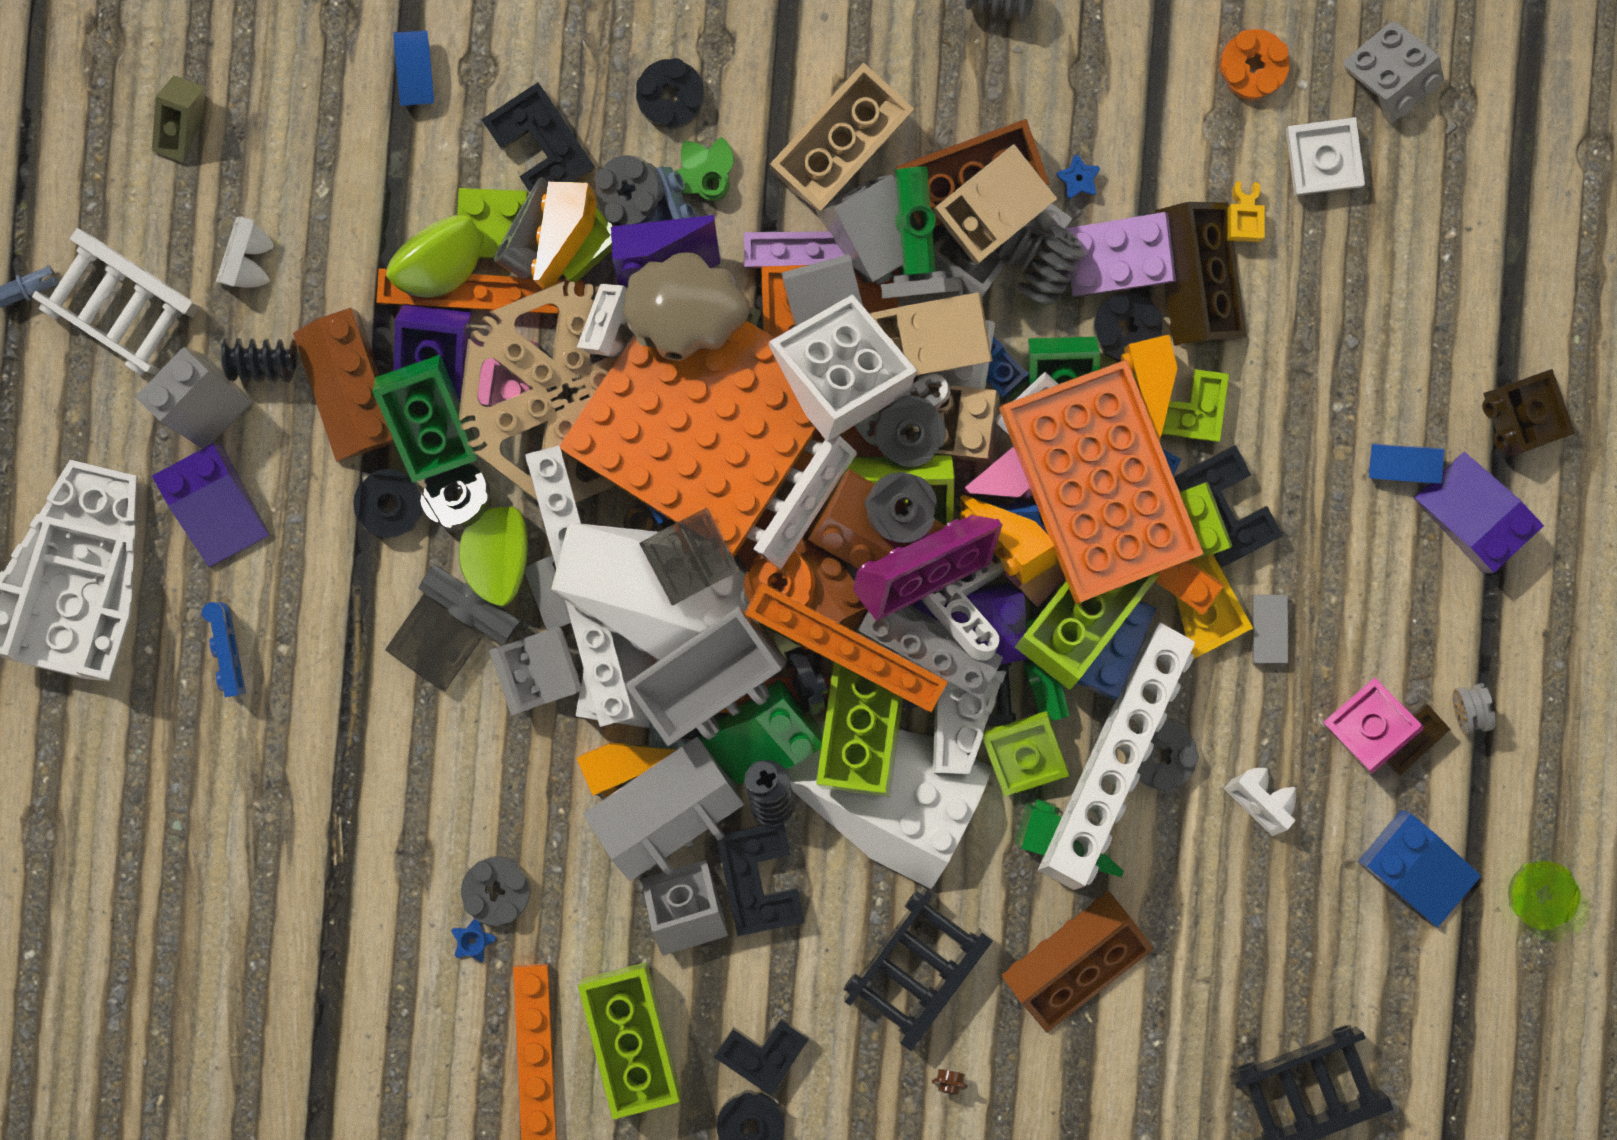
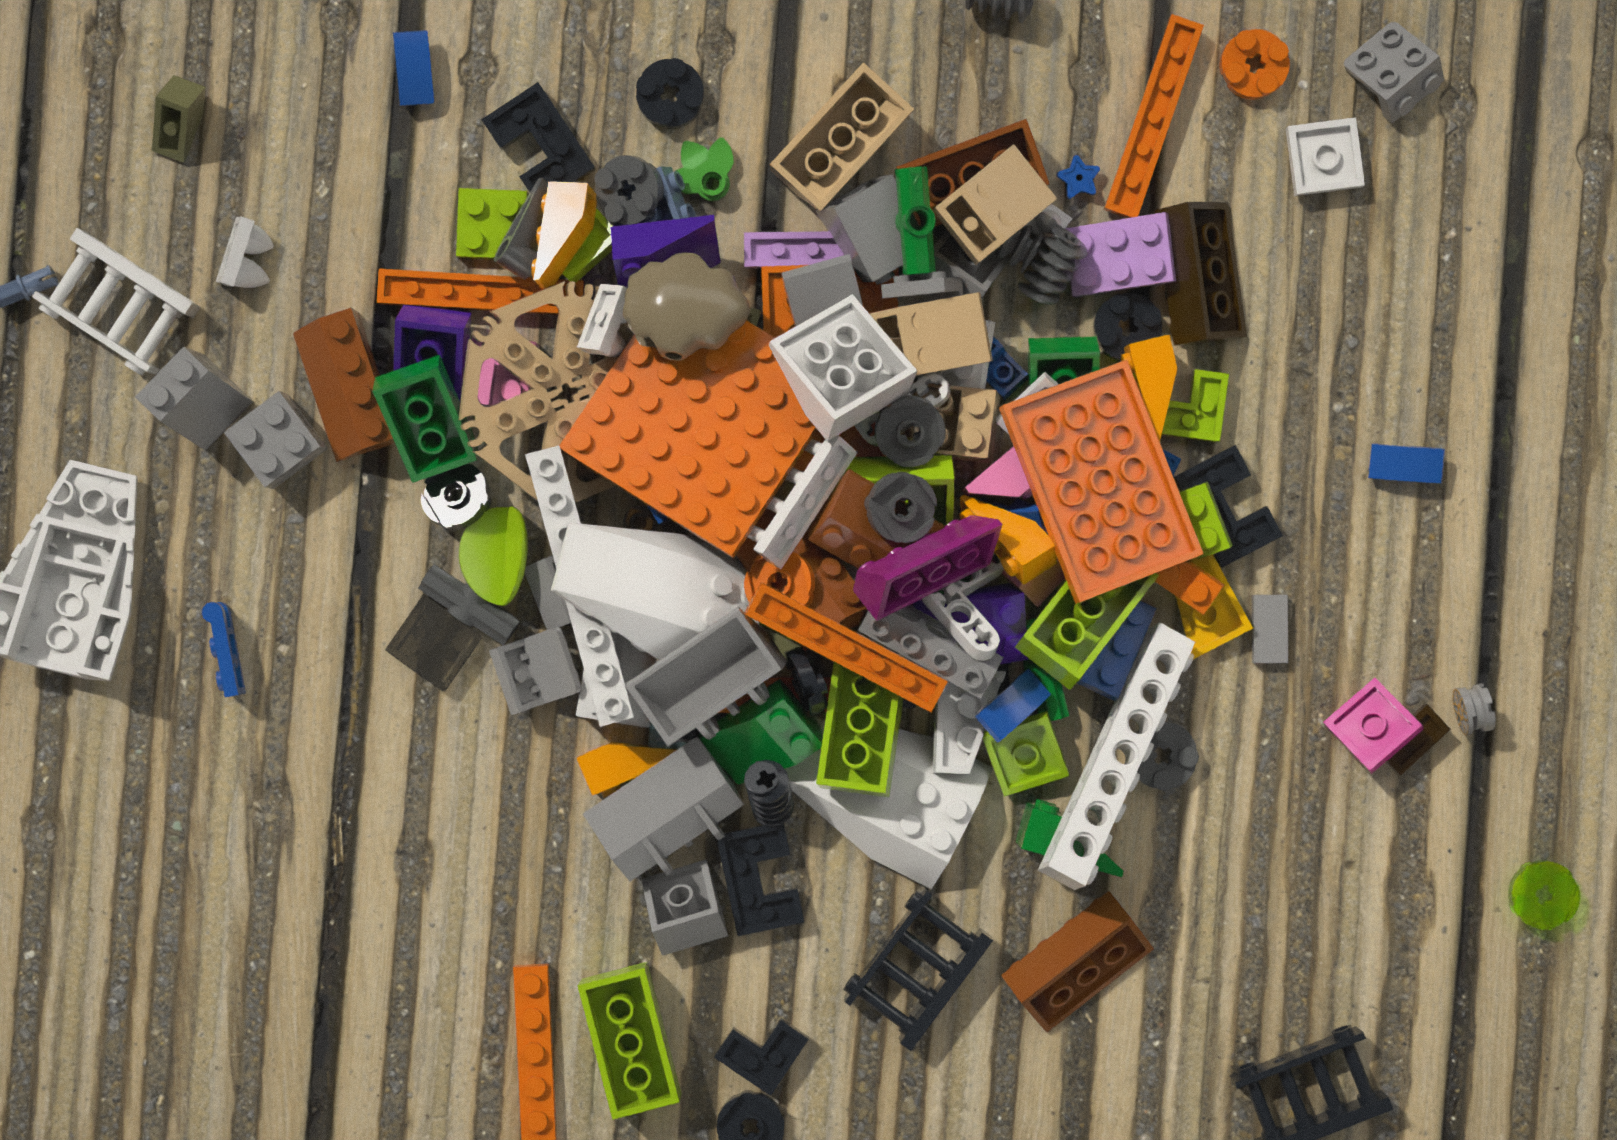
dark purple slope [152,443,270,567] -> none
black piece [221,338,298,383] -> none
black plate [353,469,423,538] -> none
lime piece [386,214,480,298] -> none
blue plate [451,919,495,962] -> none
dark grey plate [461,856,531,926] -> none
clear smoke slope [639,508,740,606] -> none
reddish brown plate [932,1069,968,1095] -> none
white tile [1224,768,1296,836] -> none
yellow plate [1228,181,1265,242] -> none
blue slope [1357,810,1481,928] -> none
dark purple slope [1414,452,1544,573] -> none
dark brown plate [1482,369,1575,457] -> none
none -> light grey brick [224,391,328,489]
none -> blue slope [975,668,1051,743]
none -> orange plate [1103,14,1204,218]

